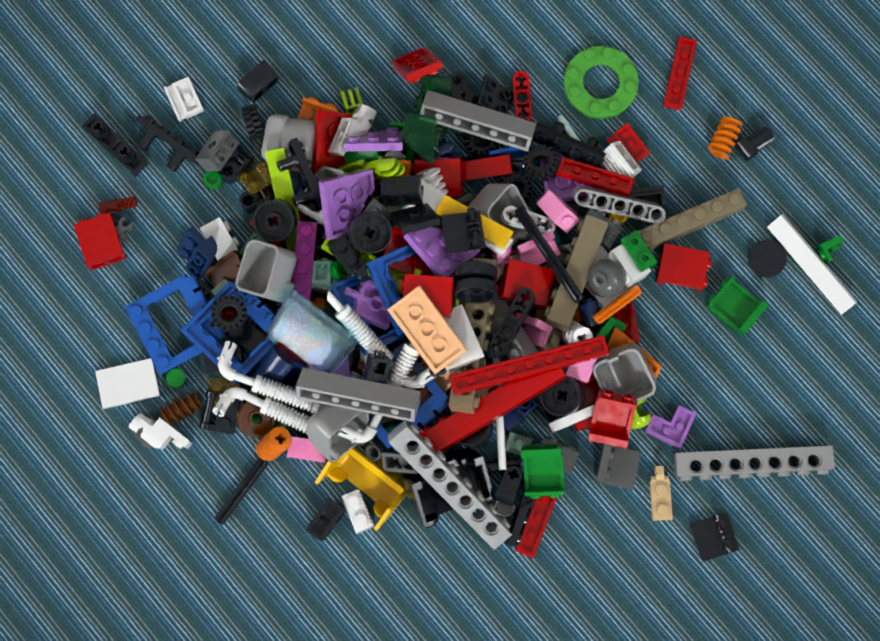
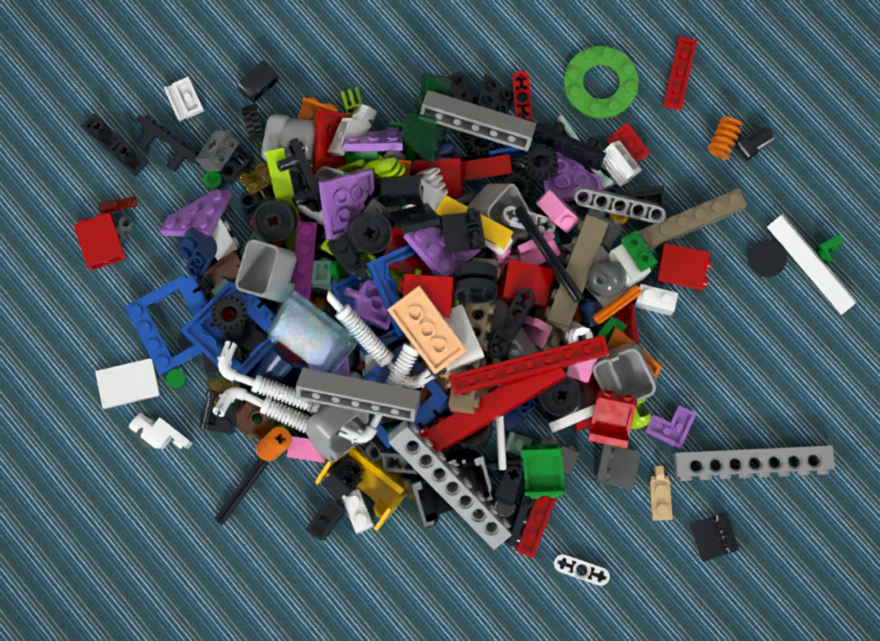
reddish brown piece [159,388,202,426] -> none
black brick [362,350,392,383] -> none
red plate [391,47,443,83] -> none
red tile [556,157,635,197] -> none
green panel [706,276,769,337] -> none
none -> medium lavender plate [159,190,232,237]
none -> black brick [321,455,365,500]
none -> white beam [554,554,610,586]
none -> white brick [634,284,678,316]

